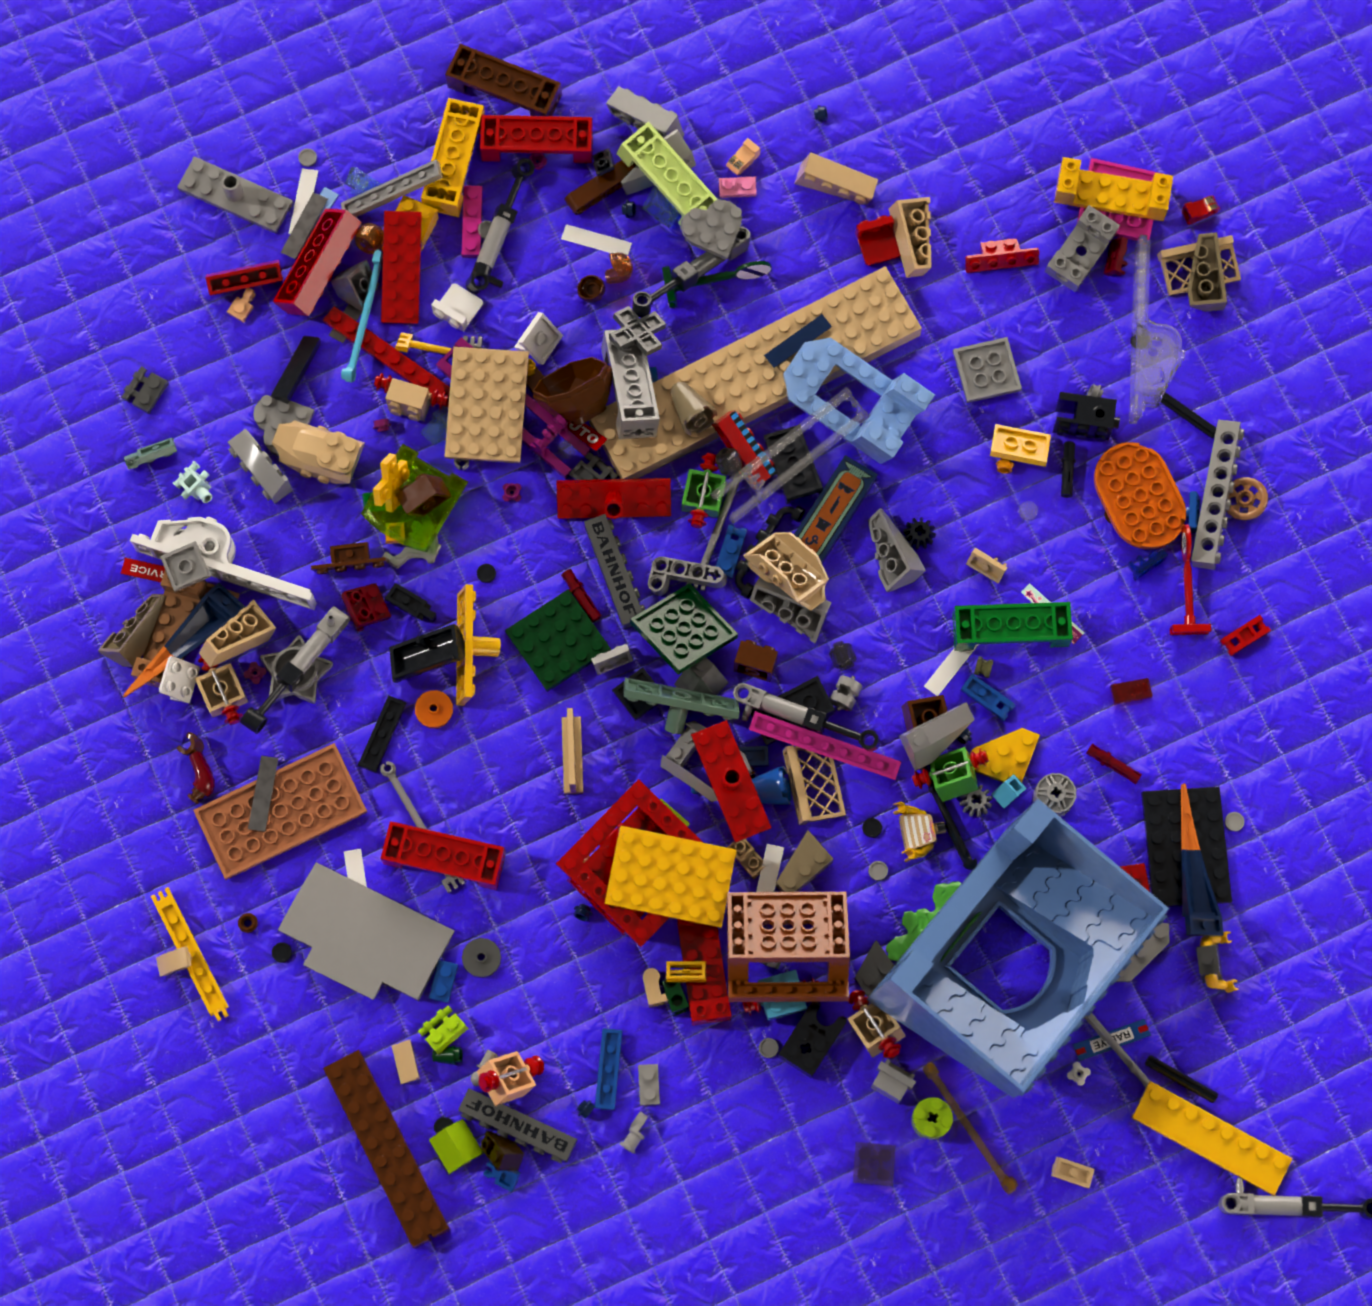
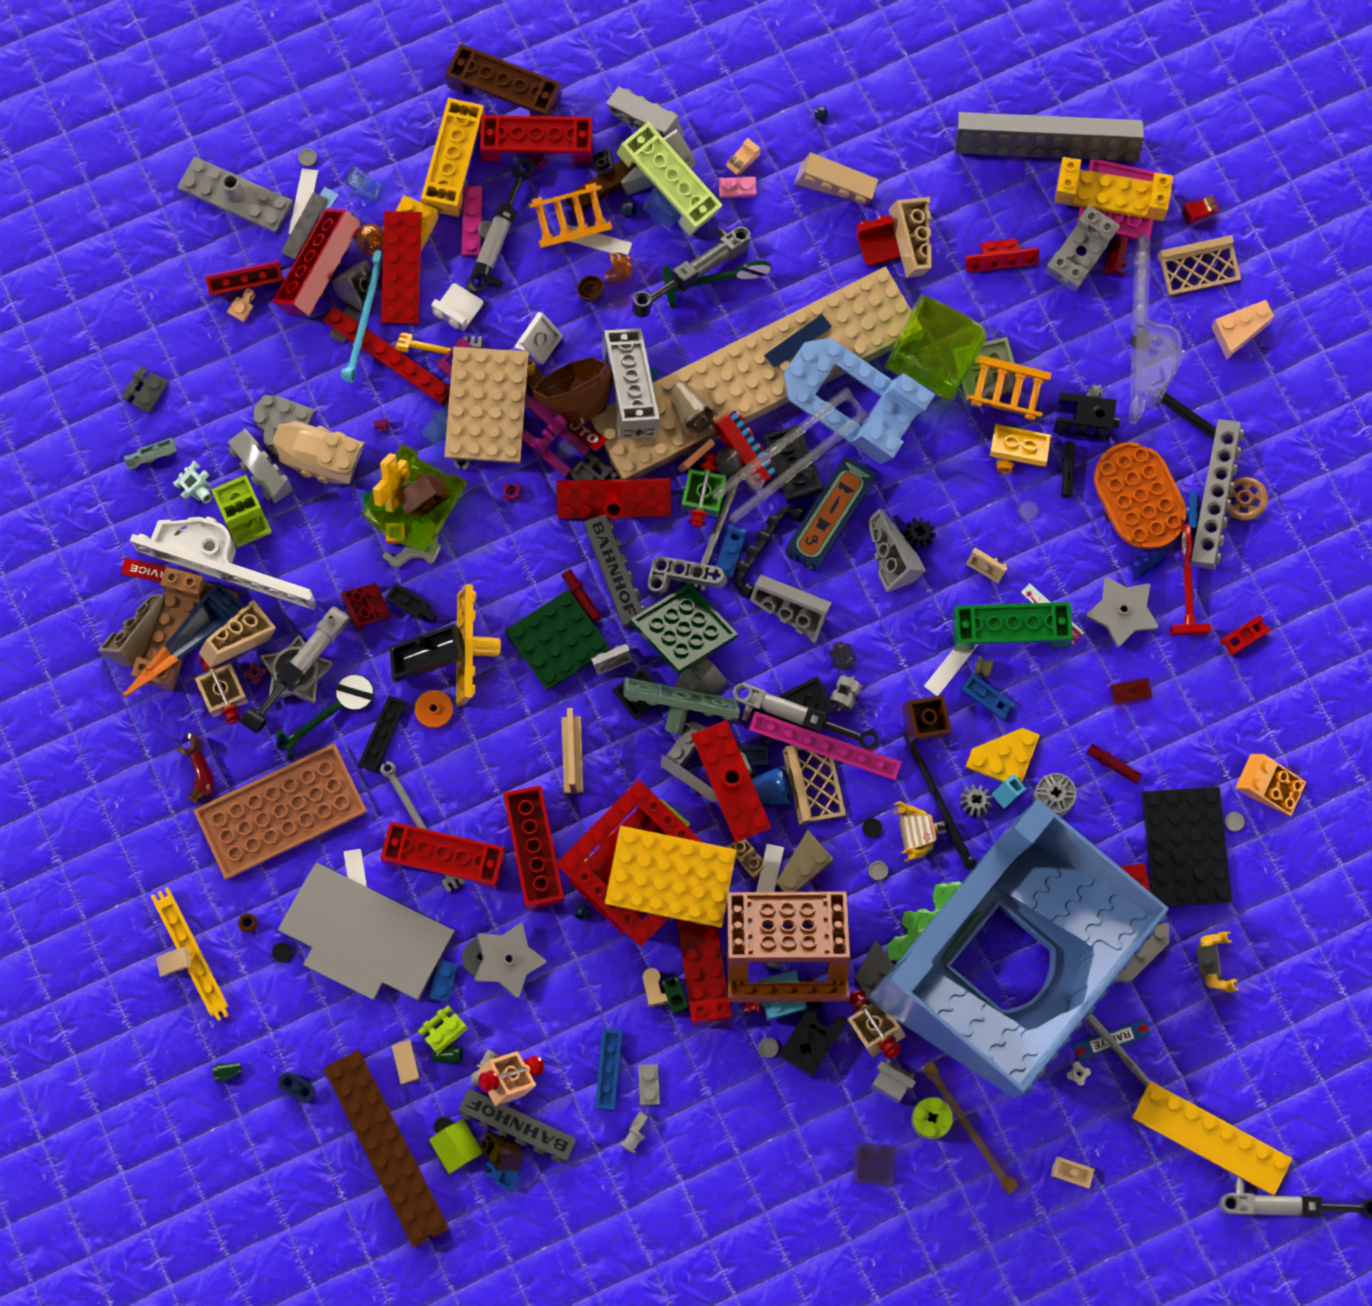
white bracket [159,656,200,704] -> none
light grey plate [160,541,211,592] -> none
flat silver sticker [248,756,278,832] -> none
black slope [271,336,321,404] -> none
reddish brown bracket [311,542,389,574] -> none
light grey plate [341,160,443,217] -> none
tan brick [374,373,449,421] -> none
black piece [477,564,496,583] -> none
dark blue plate [577,1100,595,1118] -> none
dark grey plate [609,306,666,356] -> none
yellow tile [666,961,706,982] -> none
light grey plate [680,199,742,260] -> none
reddish brown brick [734,640,778,682] -> none
tan slope [743,532,829,611] -> none
light grey wedge [899,702,975,771] -> none
bright green brick [912,747,989,802] -> none
dark blue plate [956,728,972,744] -> none
black axle [1145,1055,1218,1103] -> none
dark blue plate [1181,783,1223,937] -> none
dark tan wedge [1187,232,1227,312] -> none
none -> lime bracket [211,475,272,548]
none -> dark green cone [212,1062,242,1083]
none -> piece [276,674,374,761]
none -> dark blue plate [278,1072,316,1103]
none -> light grey plate [474,923,546,998]
none -> red brick [503,785,565,910]
none -> light orange fence [528,183,613,248]
none -> nougat tile [677,439,715,473]
none -> clear neon green windscreen [884,294,987,401]
none -> dark grey piece [955,112,1144,162]
none -> light orange fence [966,355,1051,420]
none -> light grey plate [1085,577,1158,648]
none -> light nougat wedge [1211,300,1274,359]
none -> light orange slope [1235,754,1306,816]

